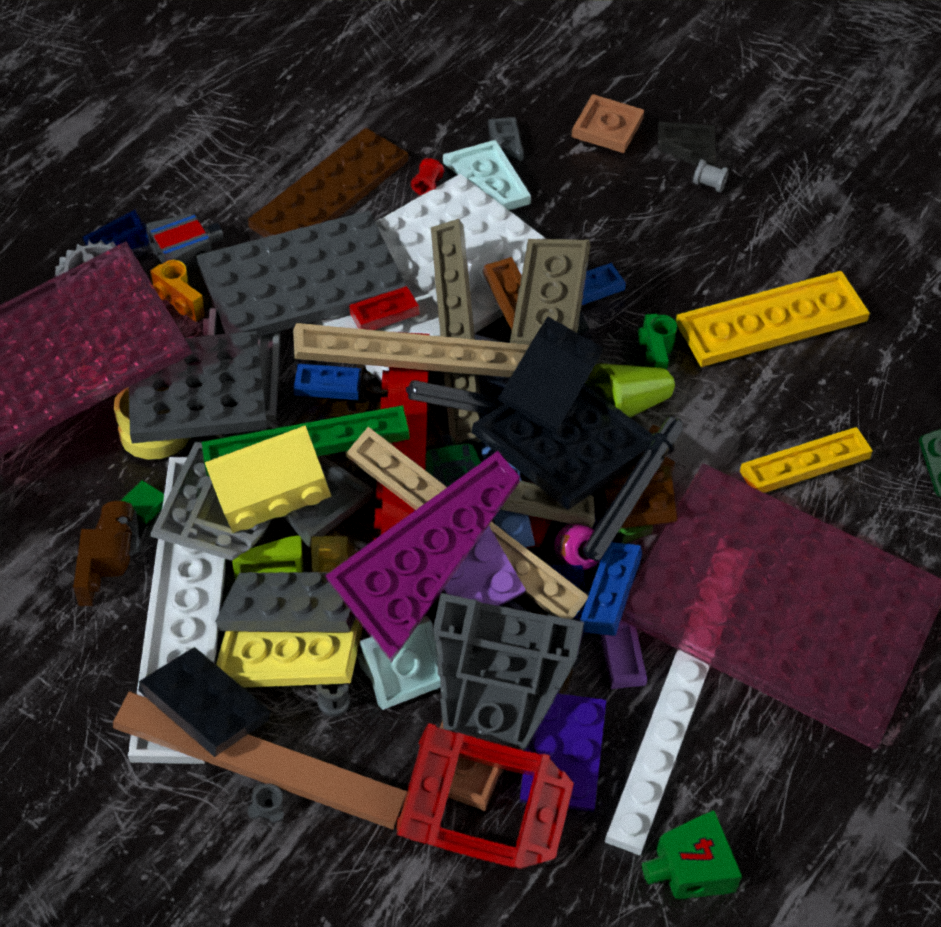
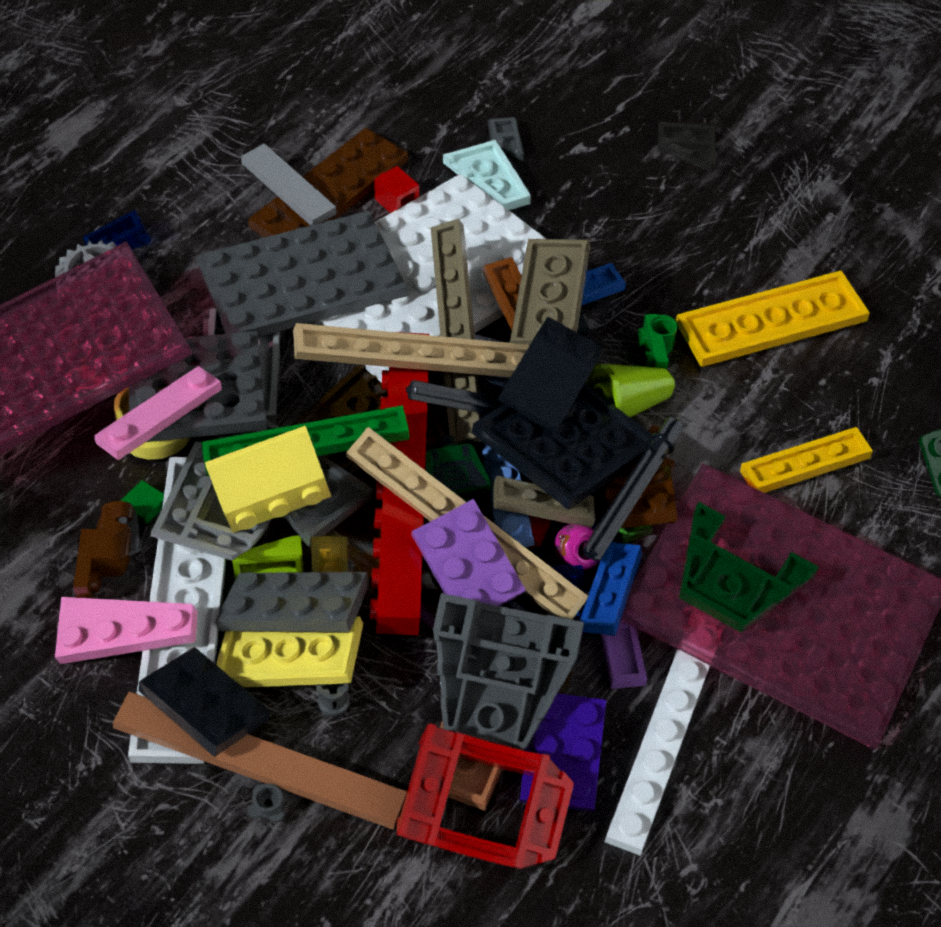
torso [146,214,224,274] -> none
plate [151,260,205,322] -> none
blue plate [293,364,362,400] -> none
magenta wing [325,451,520,663] -> none
red plate [349,286,420,330] -> none
light aqua bracket [357,616,441,710] -> none
red bush [411,158,445,196] -> none
nougat plate [572,94,644,153] -> none
green torso [642,811,742,899] -> none
light grey bush [693,159,729,193] -> none
none -> bright pink wing [55,597,197,664]
none -> bright pink plate [94,366,222,460]
none -> light grey tile [241,143,336,226]
none -> red brick [374,166,419,213]
none -> dark green wing [678,502,819,633]

